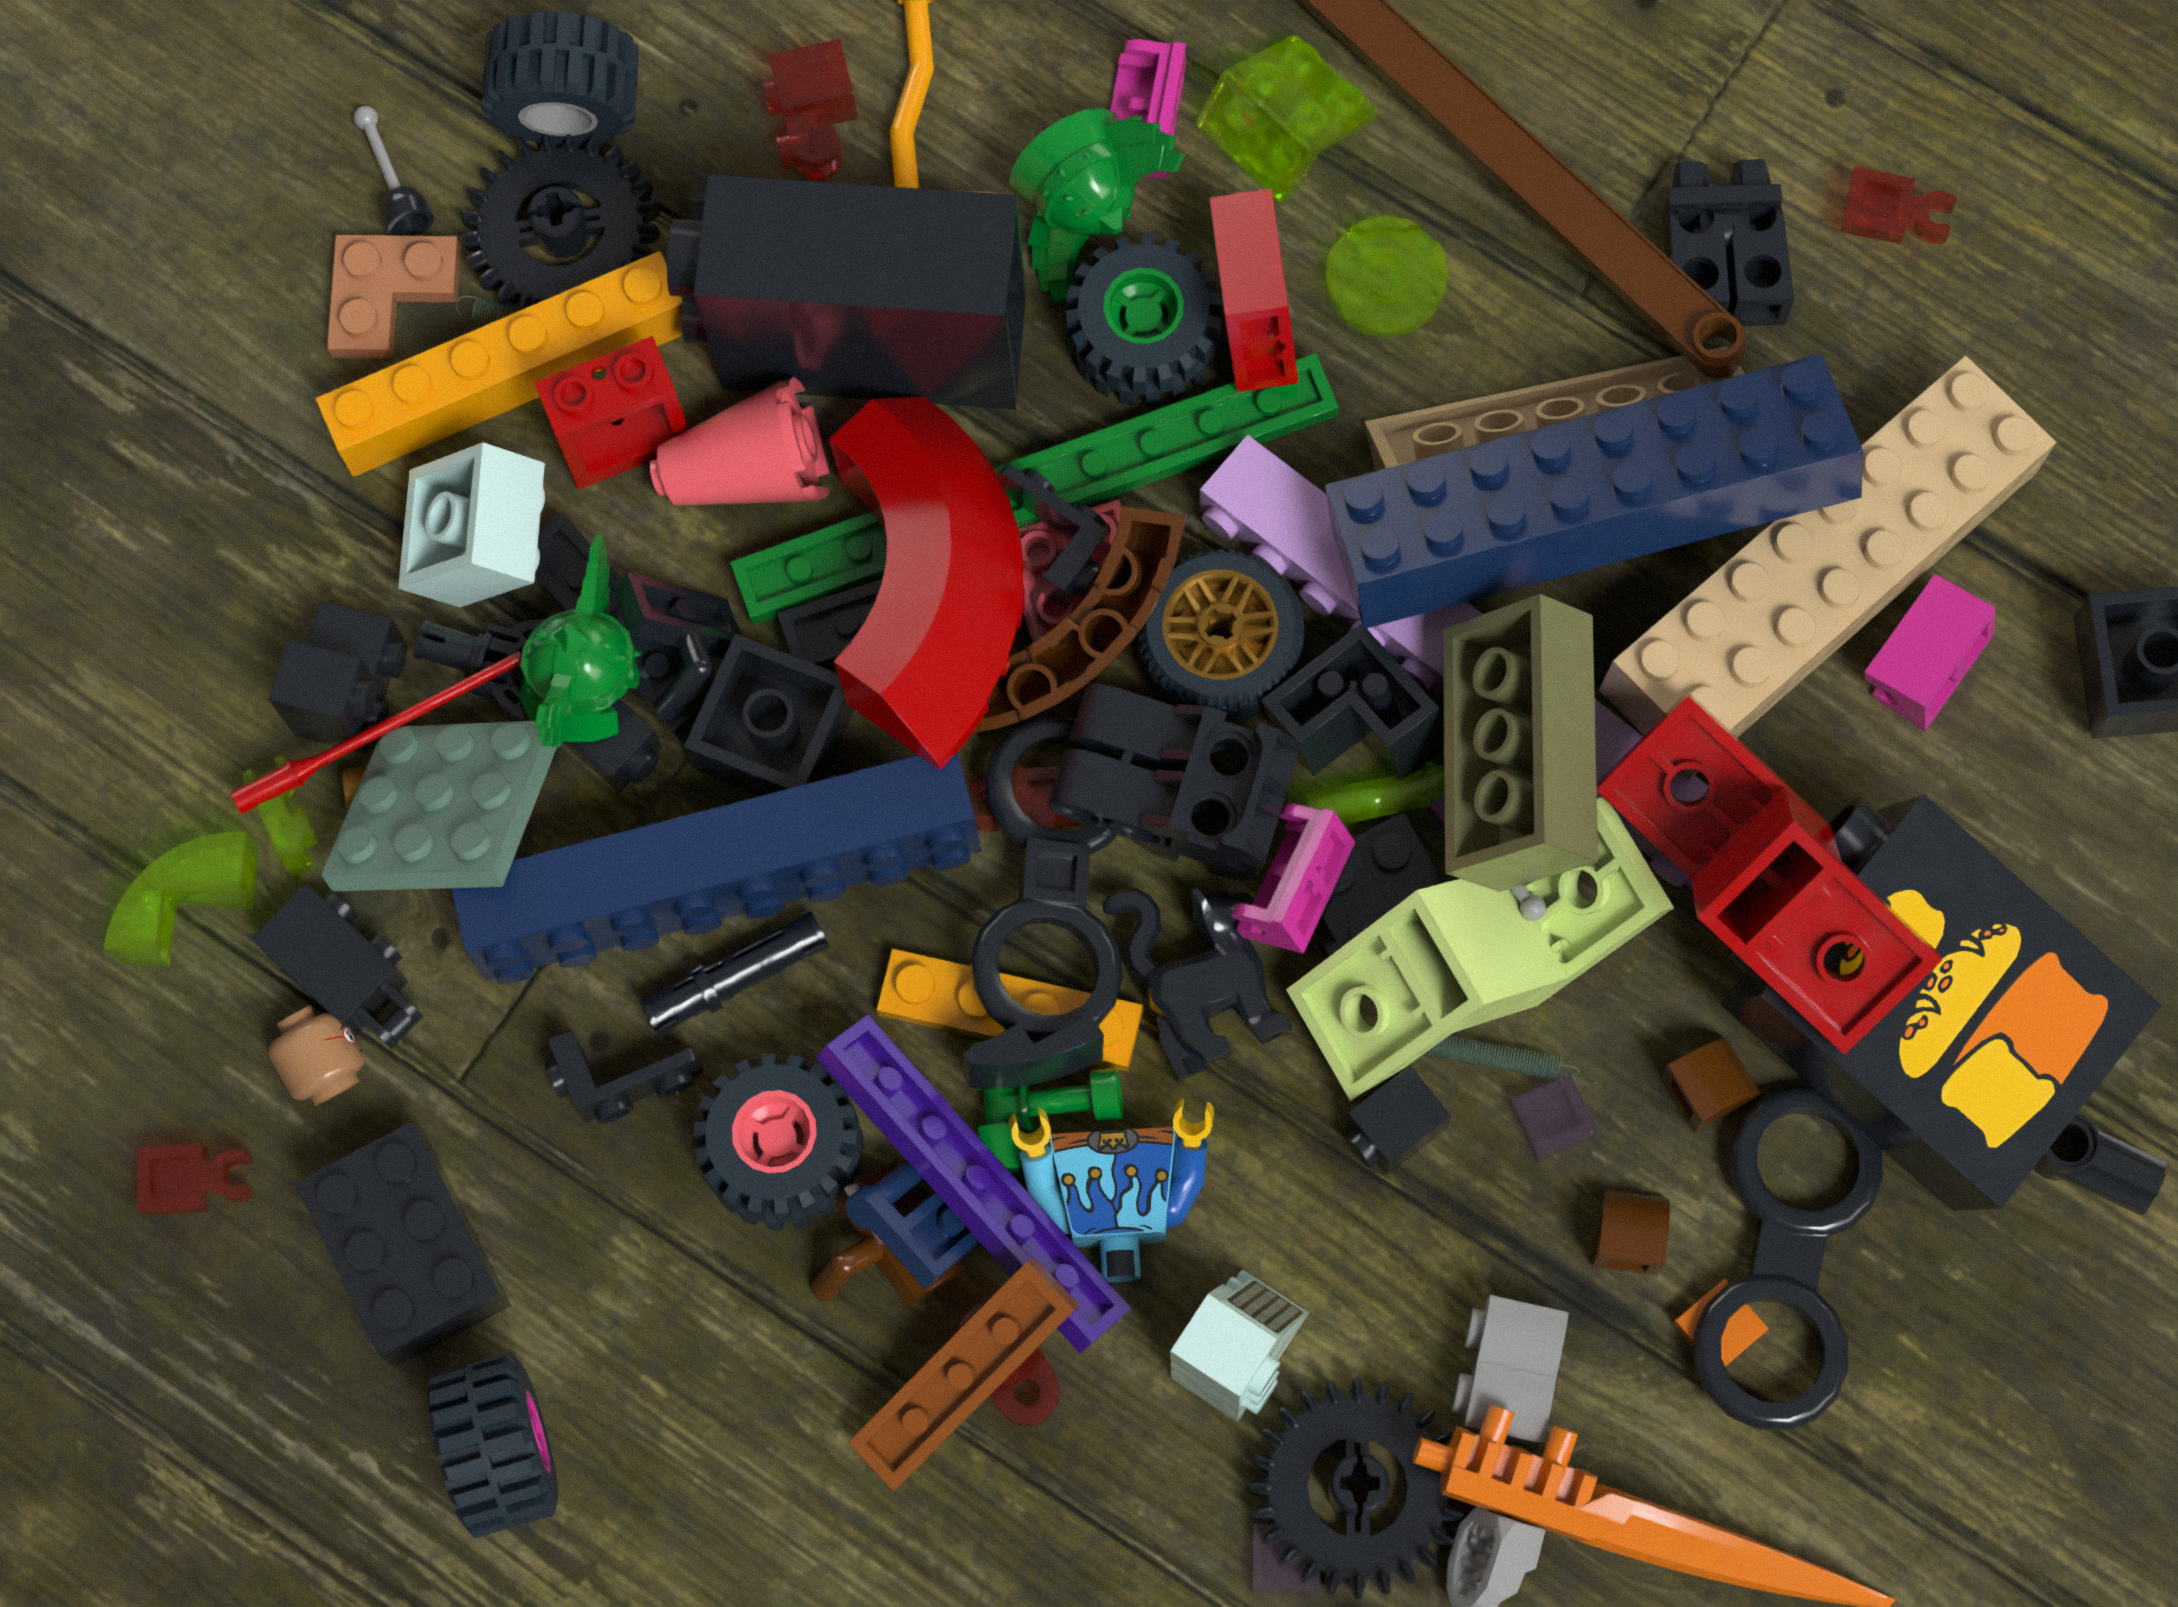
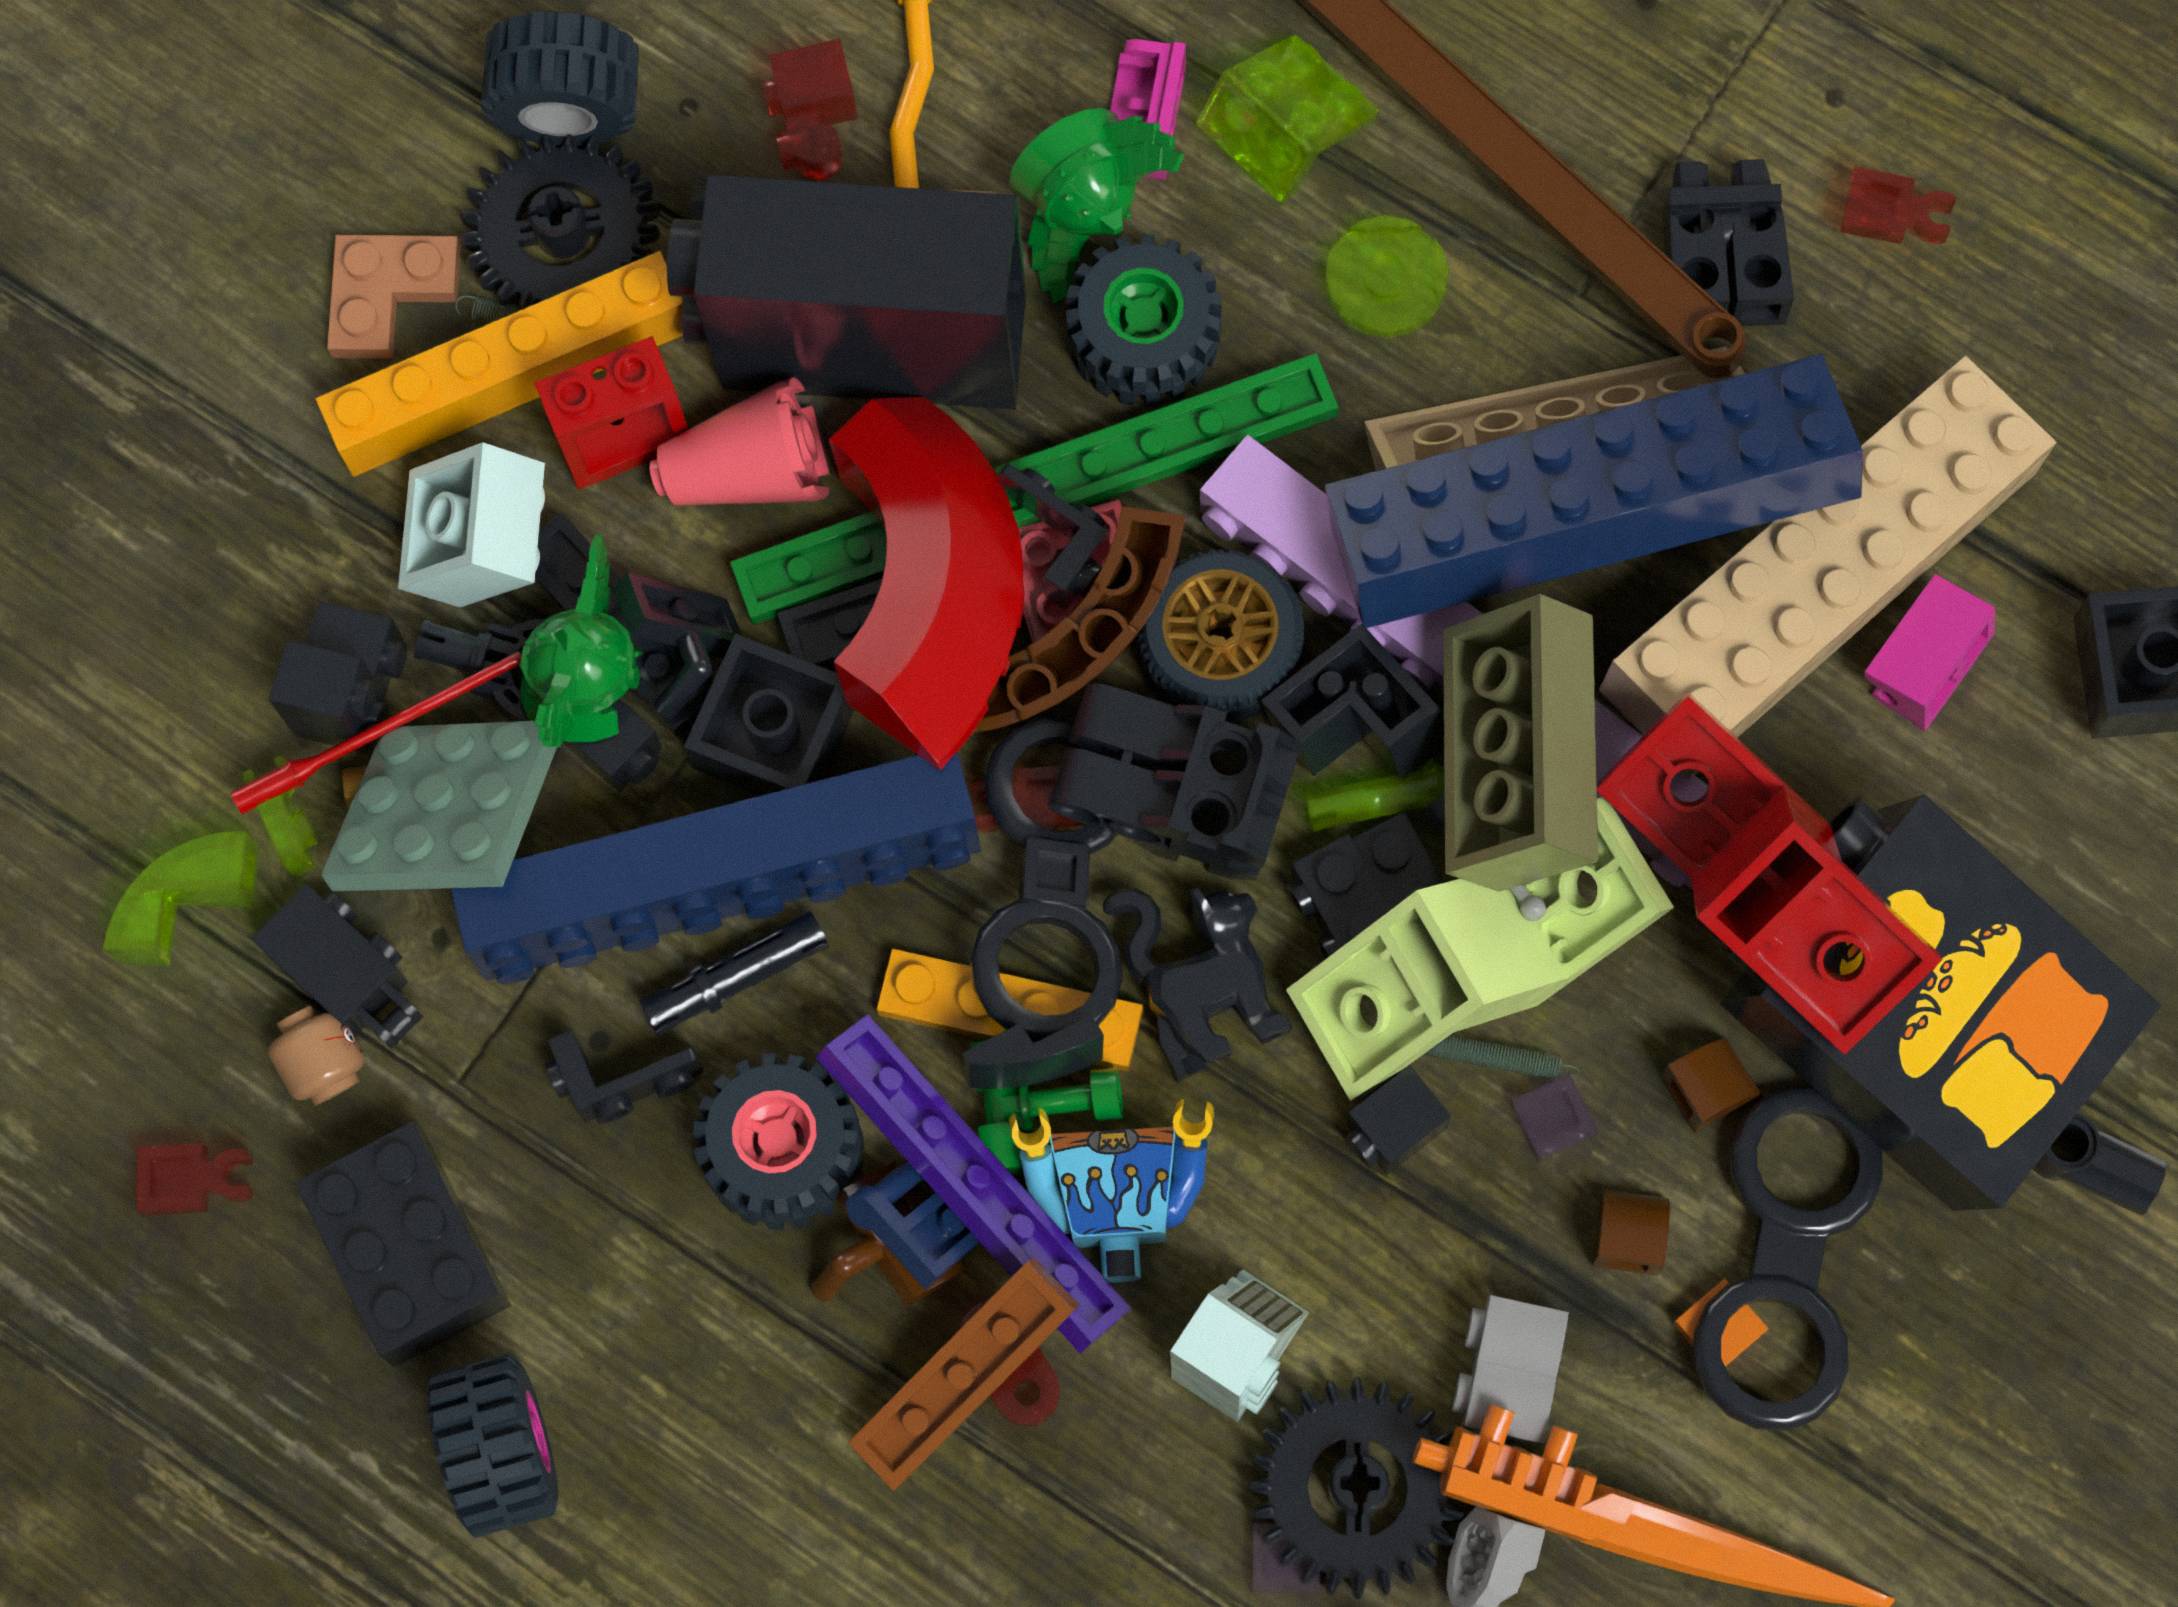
black hinge [354,106,434,236] -> none
red window [1209,189,1299,392] -> none
dark pink hinge [1231,803,1355,953] -> none

